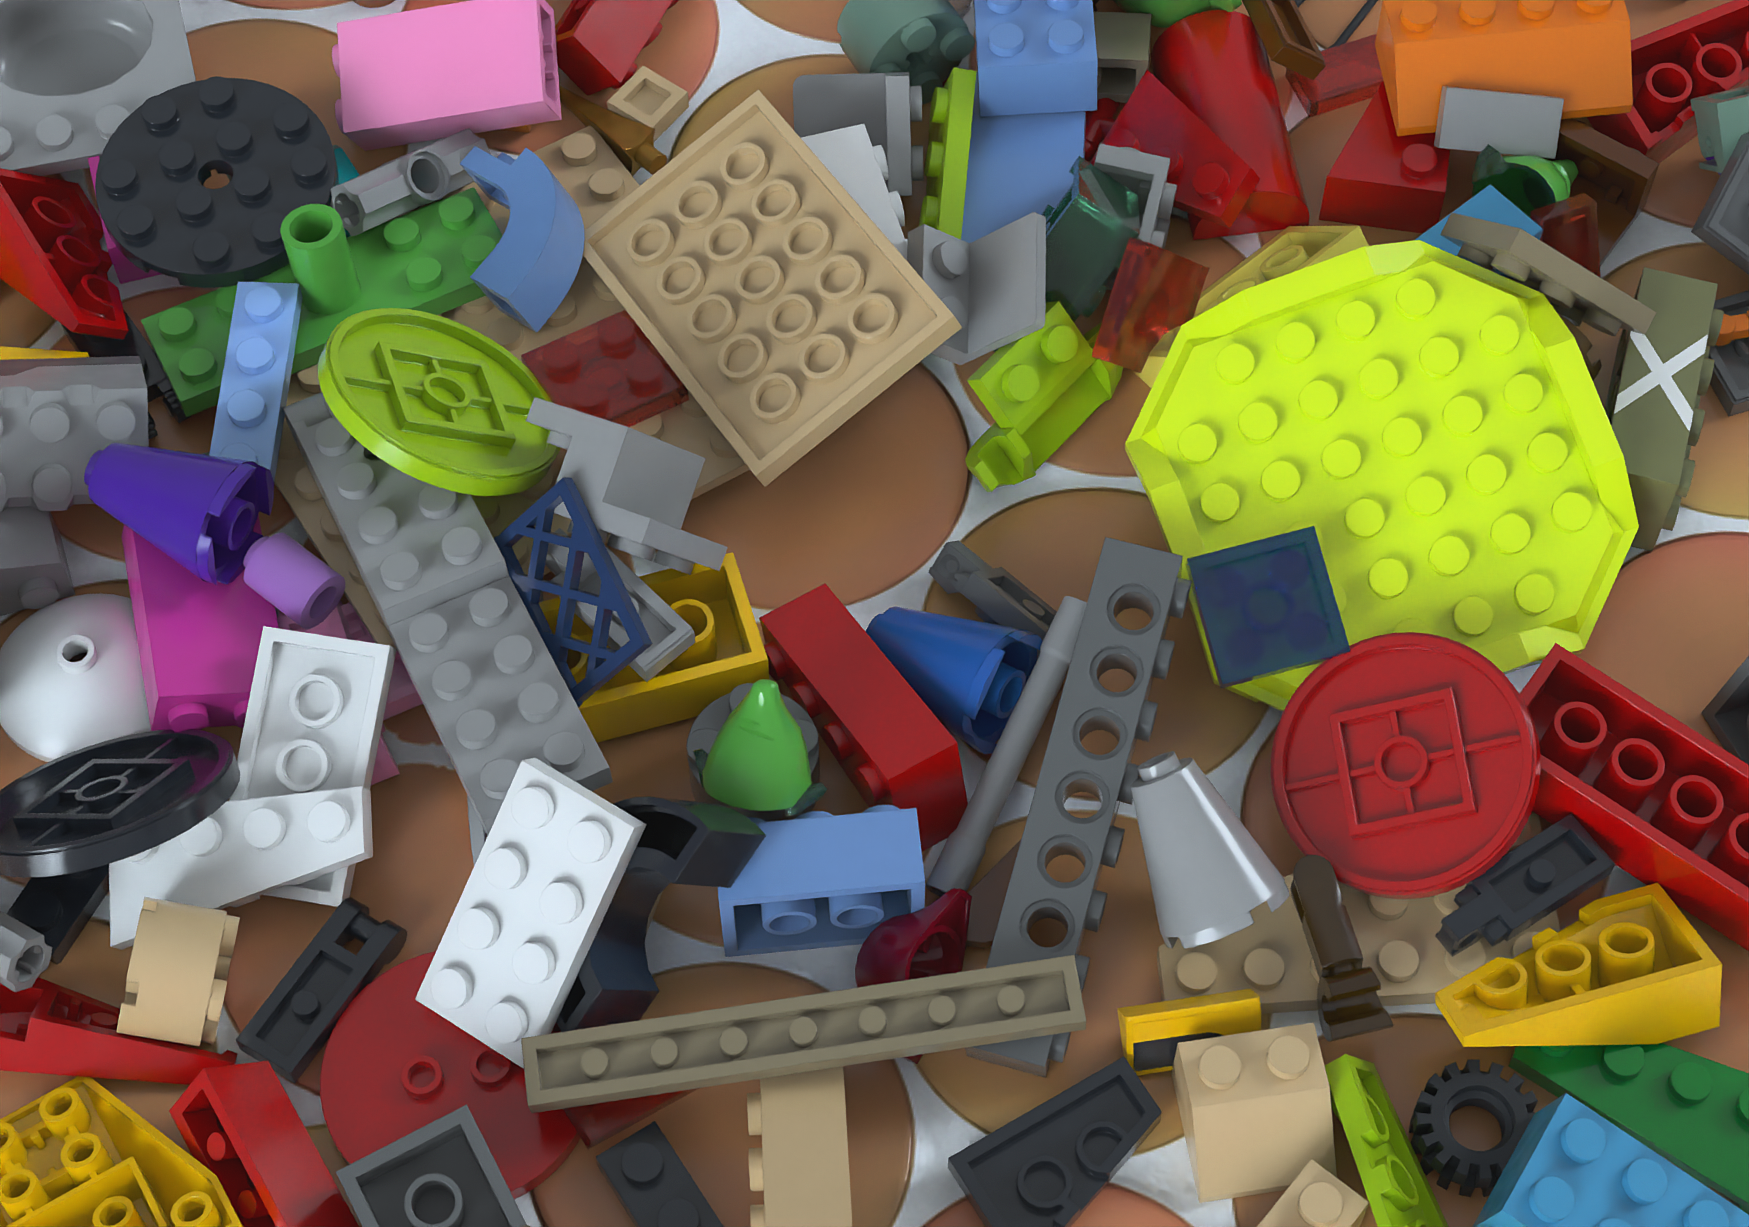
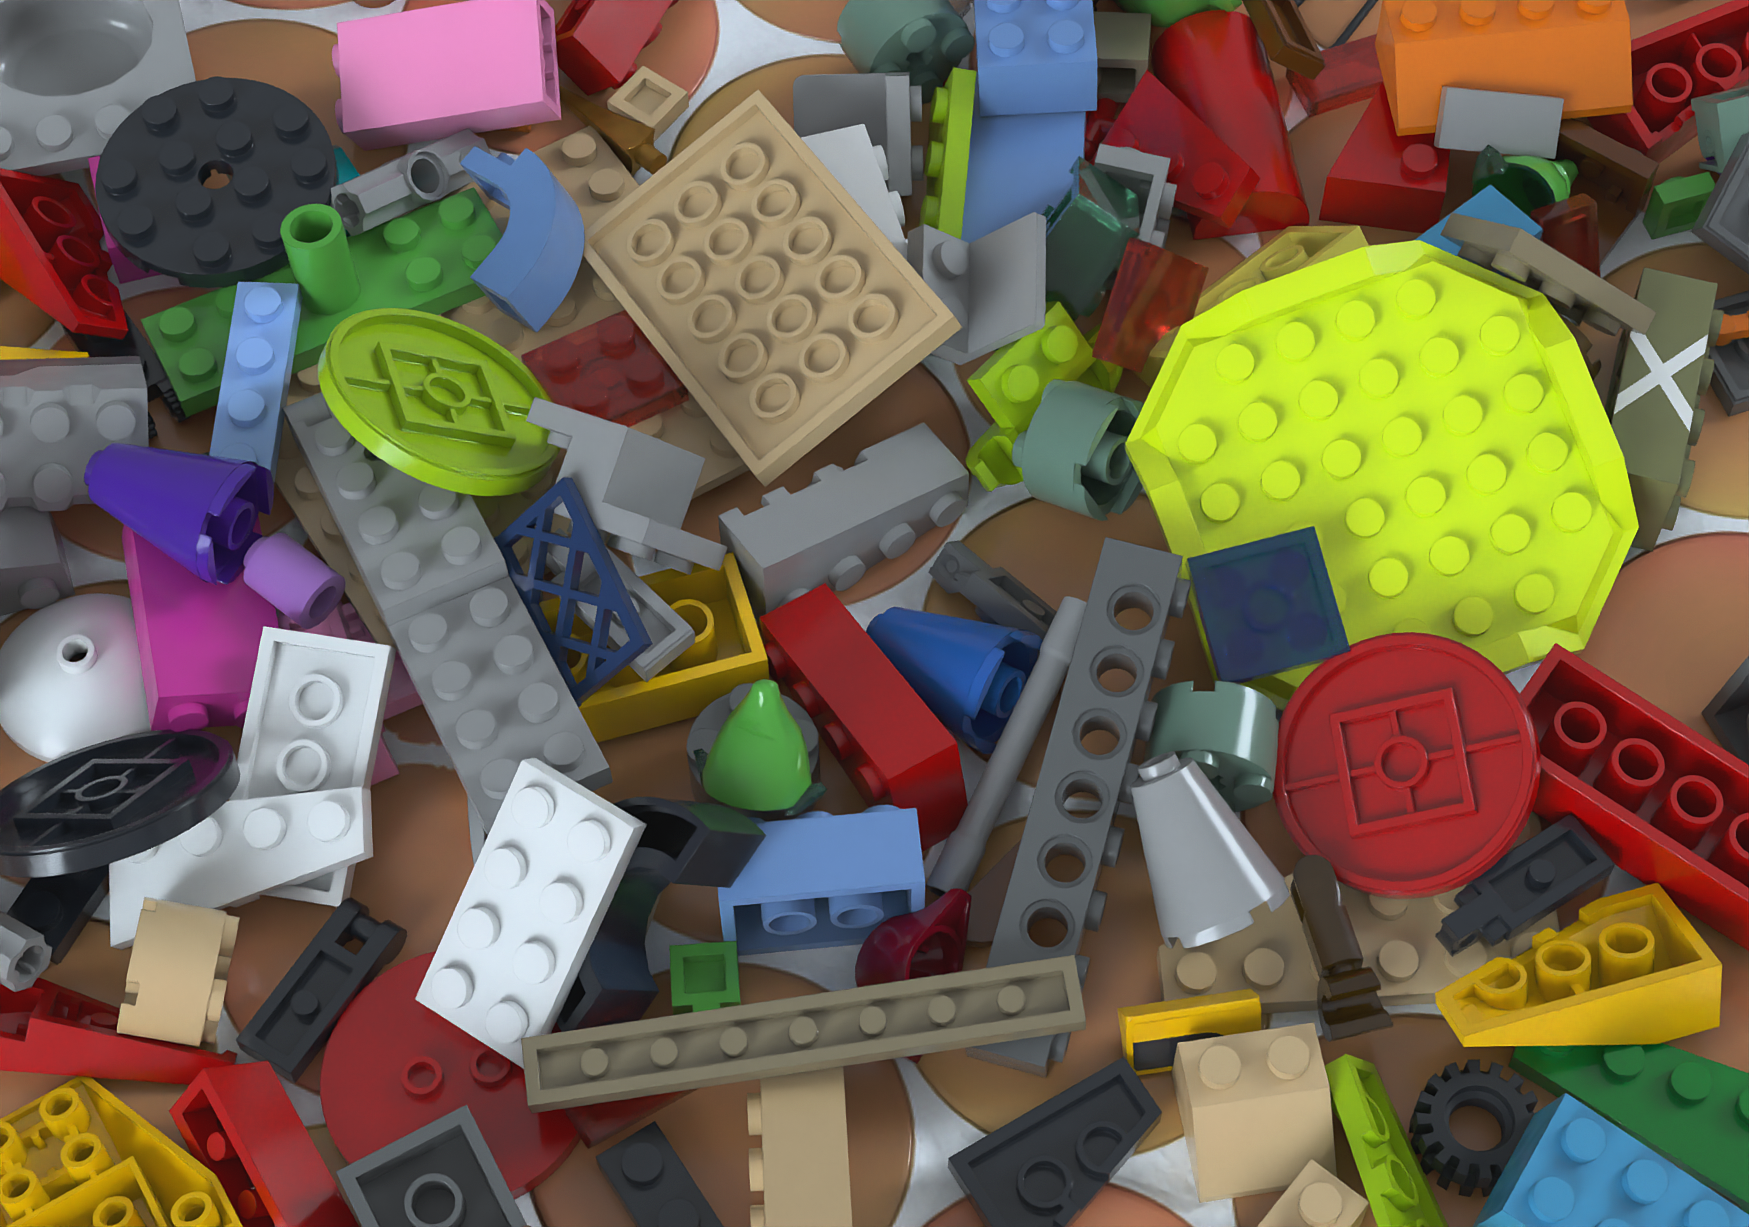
none -> bright green plate [669,941,741,1015]
none -> light grey wedge [718,422,969,625]
none -> sand green brick [1012,379,1144,521]
none -> sand green brick [1143,681,1280,813]
none -> bright green plate [1642,172,1716,240]

